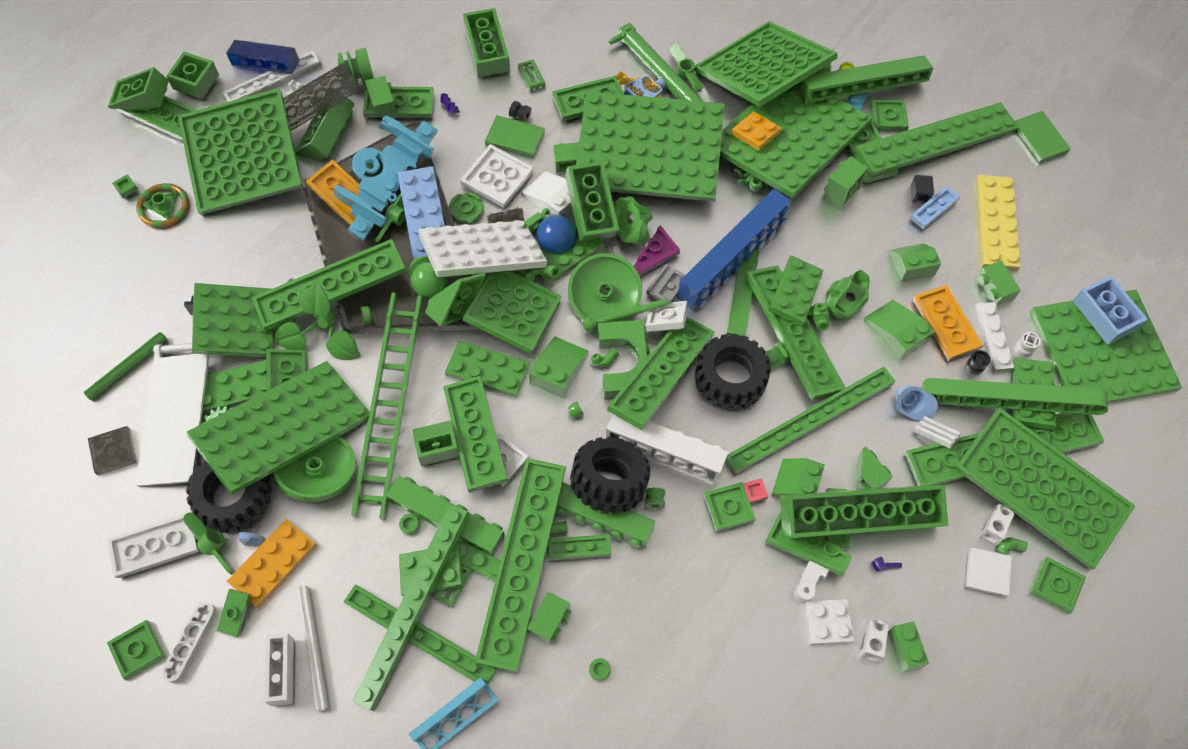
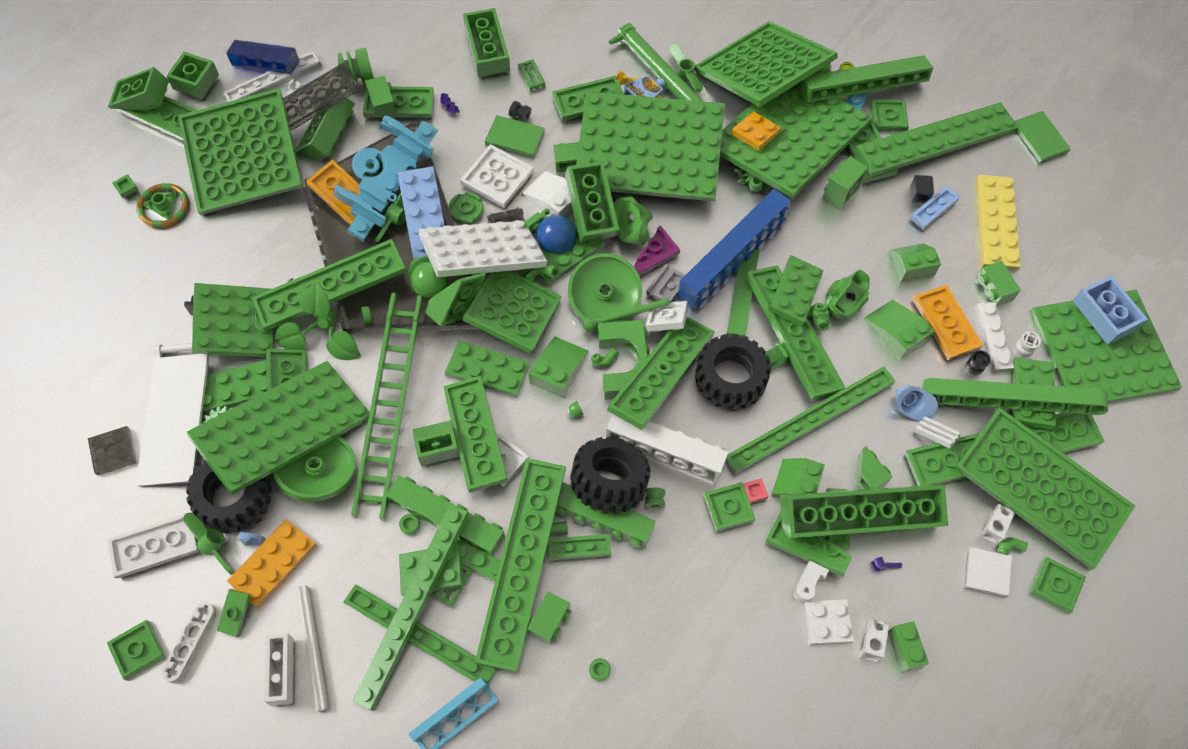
bright green axle [83,332,167,400] -> none

